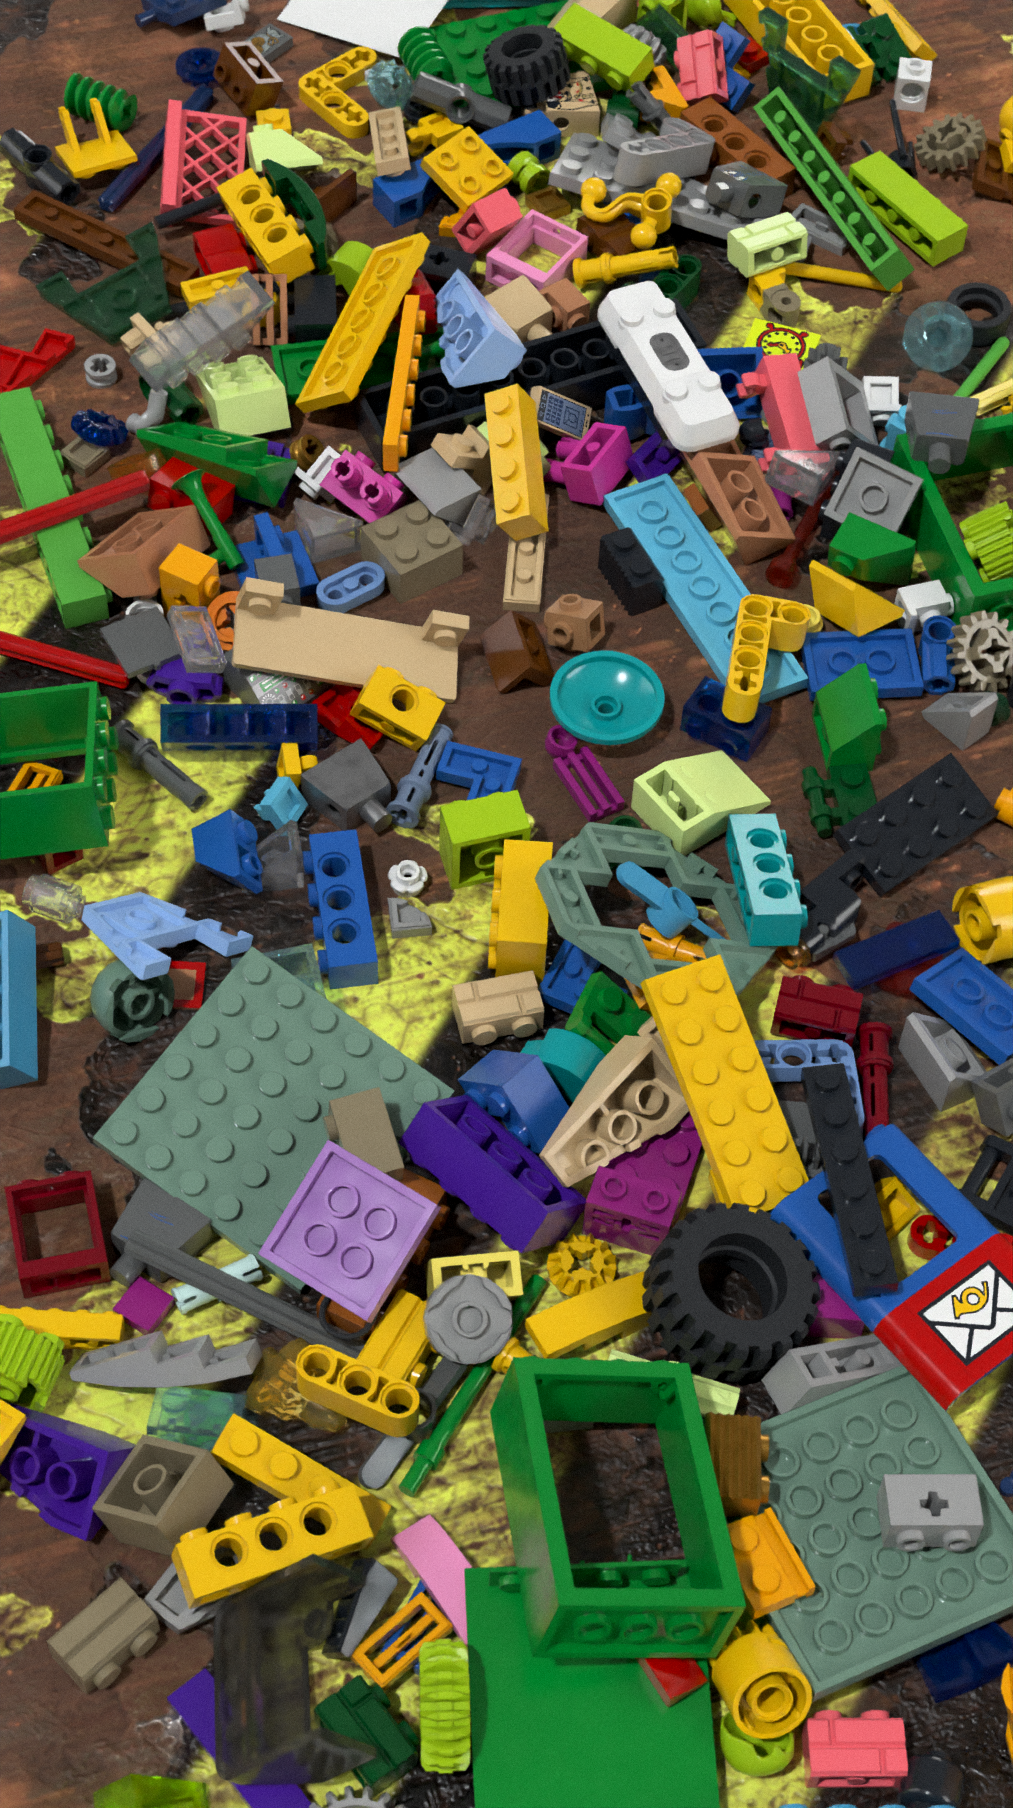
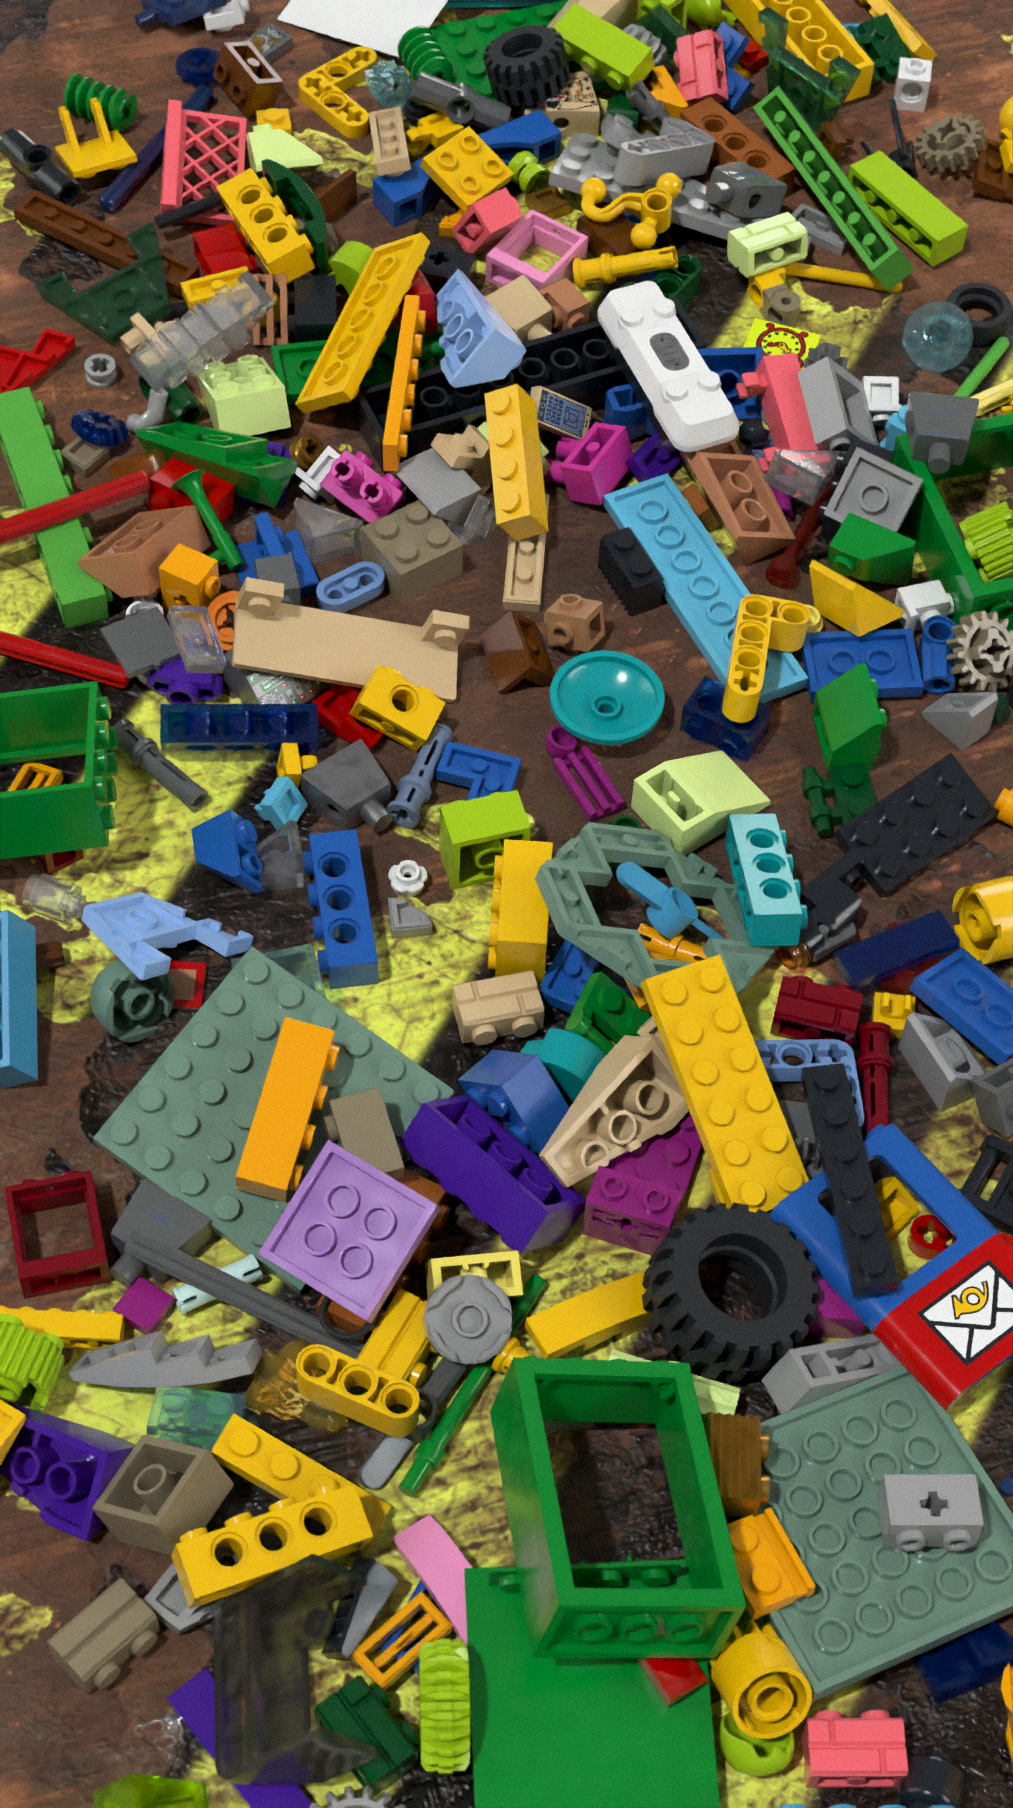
yellow gear [547,1232,616,1297] -> none
none -> light orange brick [236,1017,340,1203]
none -> yellow tile [871,992,916,1038]

